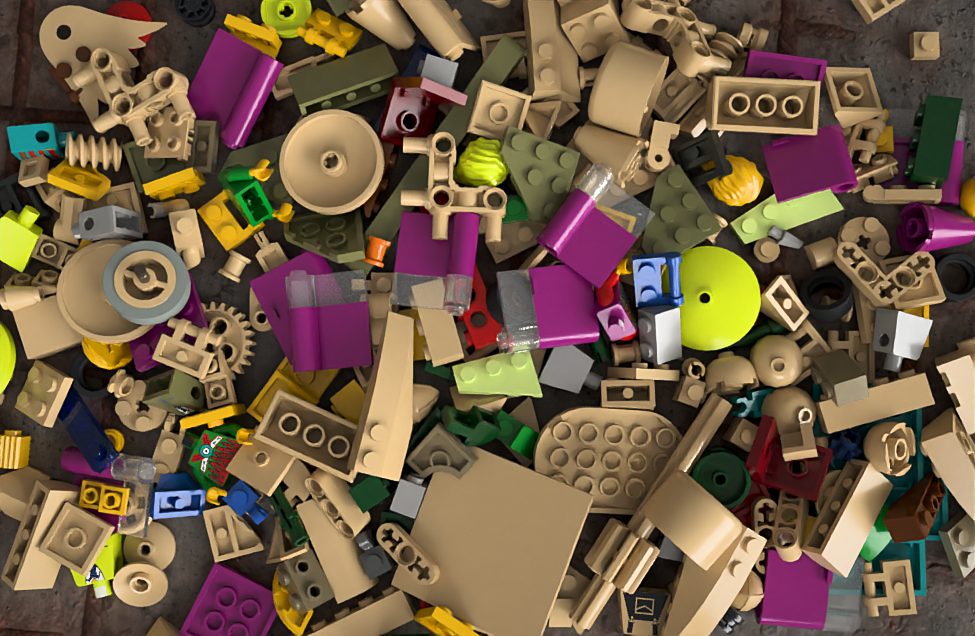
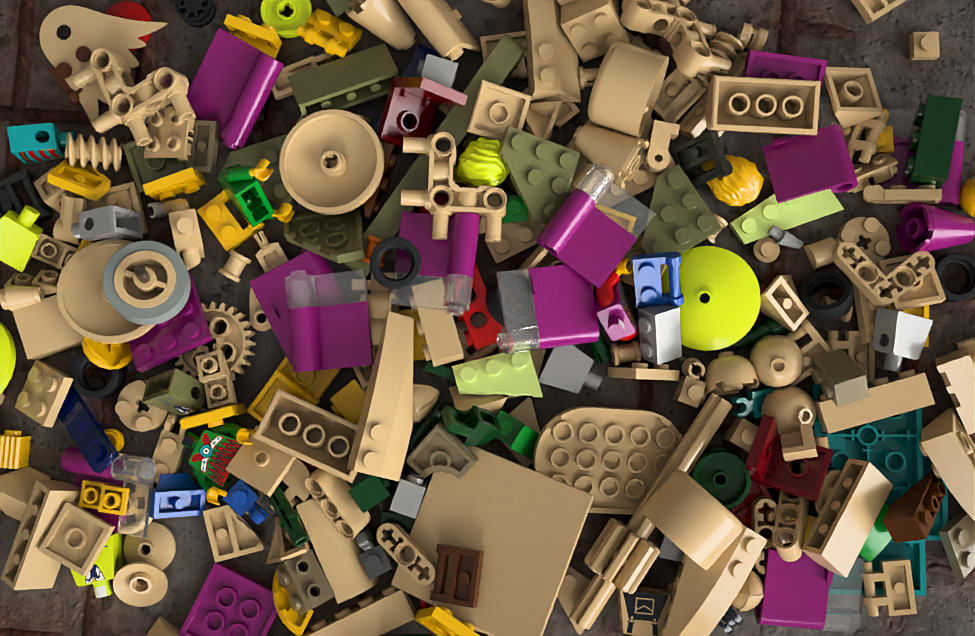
tan plate [18,155,50,188] -> none
tan plate [107,369,135,398] -> none
tan plate [152,317,222,379] -> none
tan sticker [549,598,573,627] -> none
tan brick [600,378,656,412] -> none
dark blue gear [828,428,863,462] -> none
tan cylinder [862,421,916,476] -> none
none -> black tyre [370,237,421,289]
none -> reddish brown plate [430,544,484,608]

